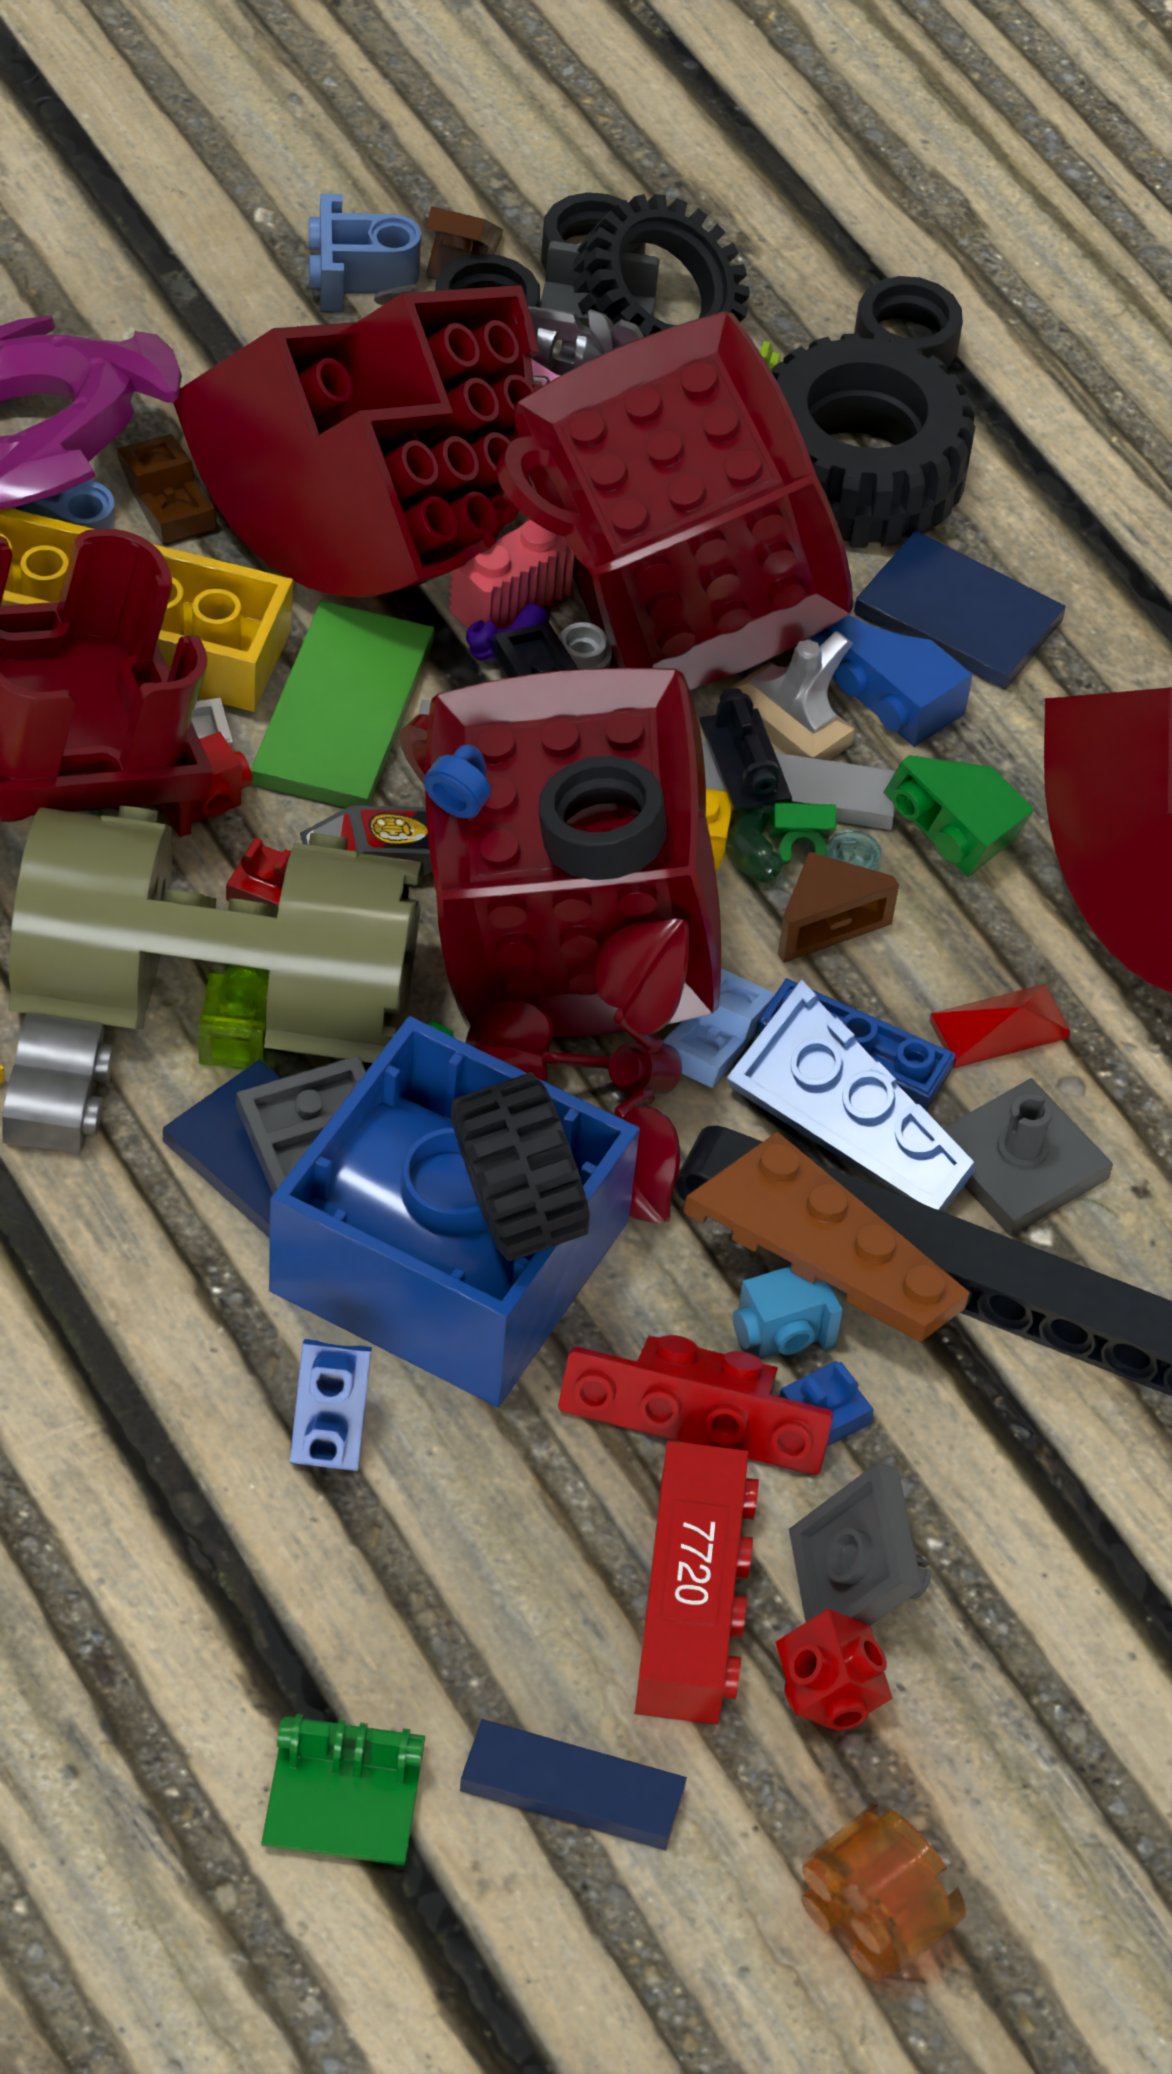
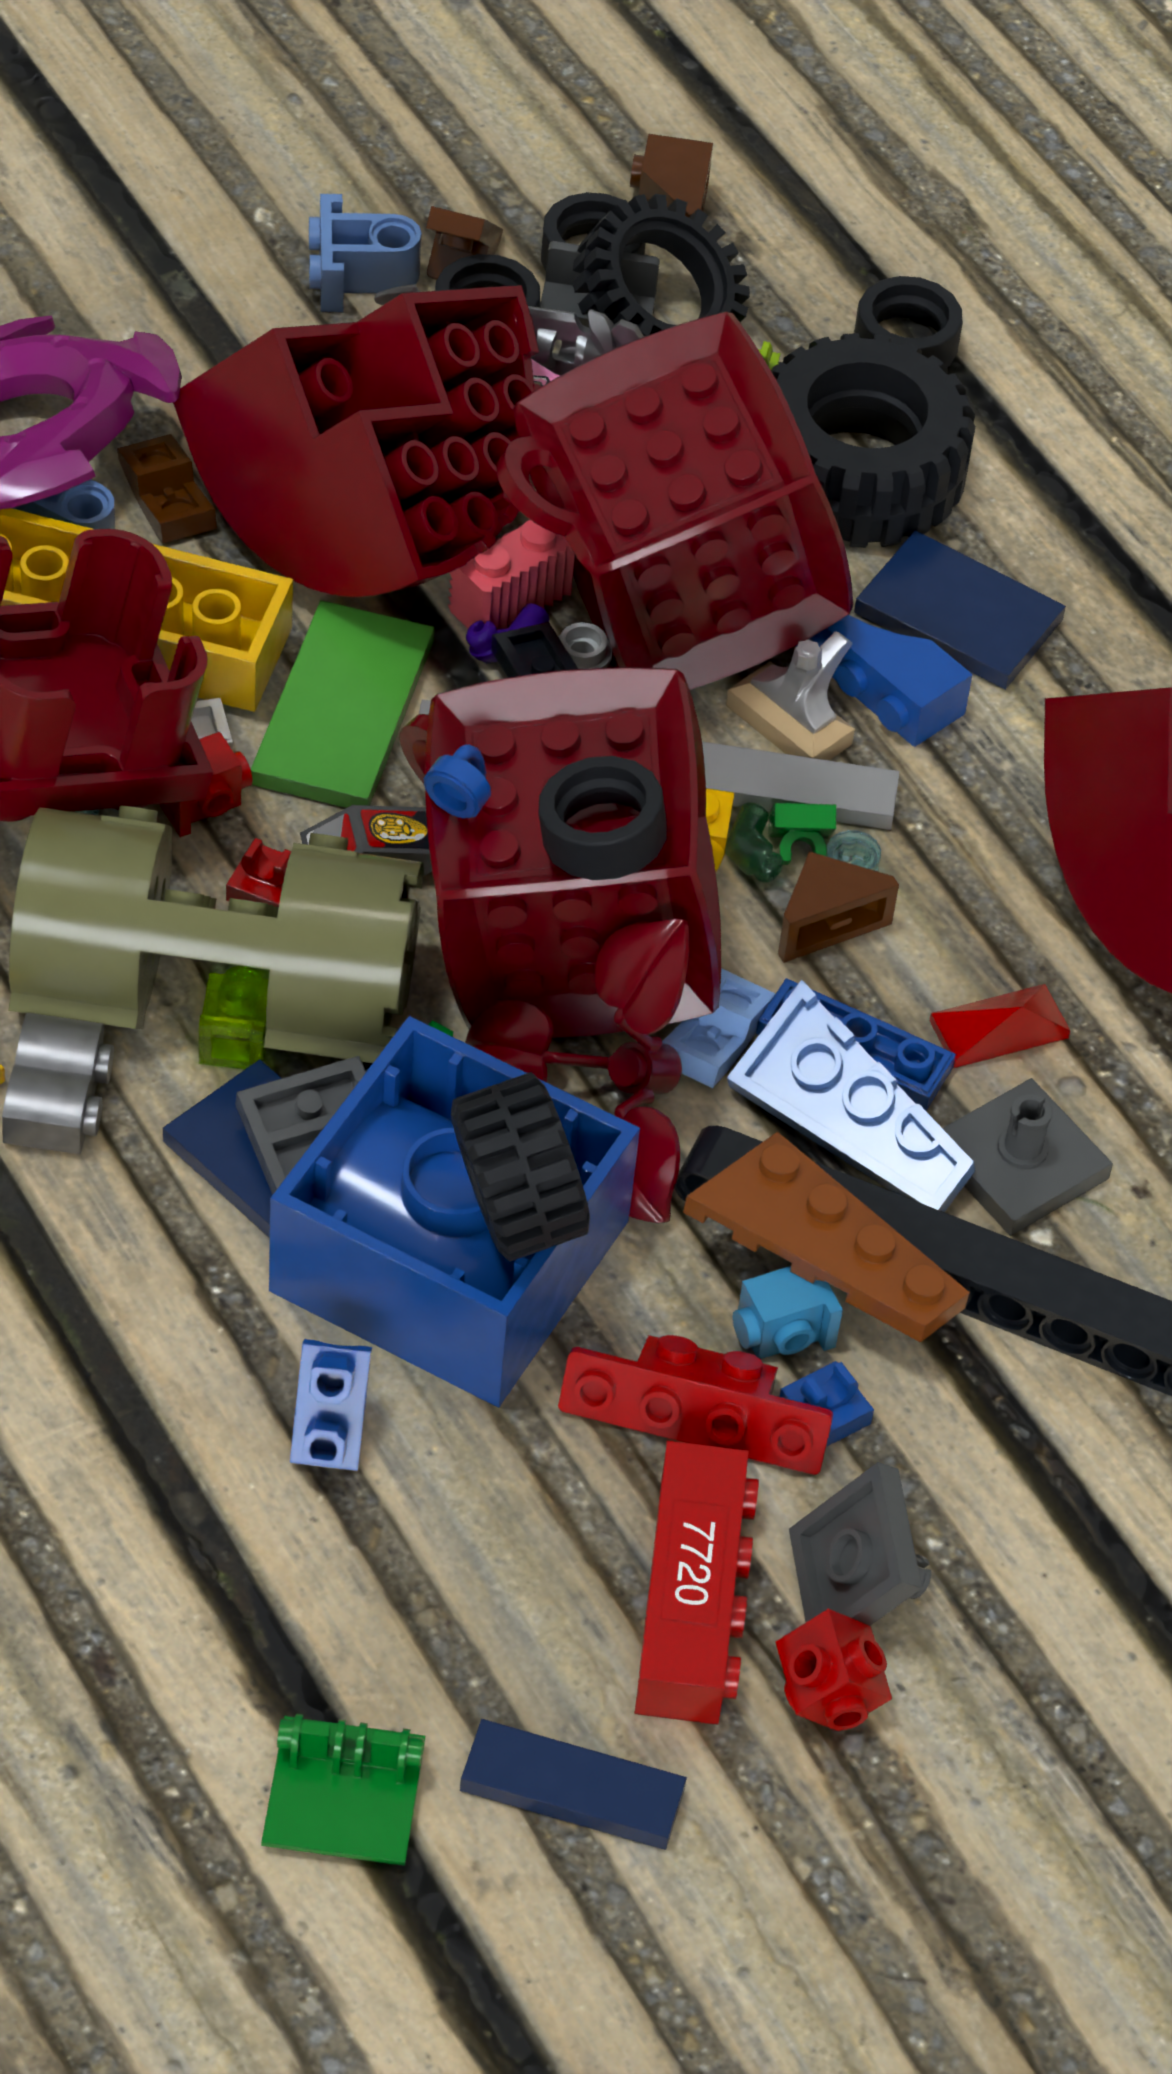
black hinge [699,688,792,811] -> none
clear orange brick [801,1803,966,1983] -> none
green slope [883,755,1035,877] -> none
none -> reddish brown slope [630,134,713,218]

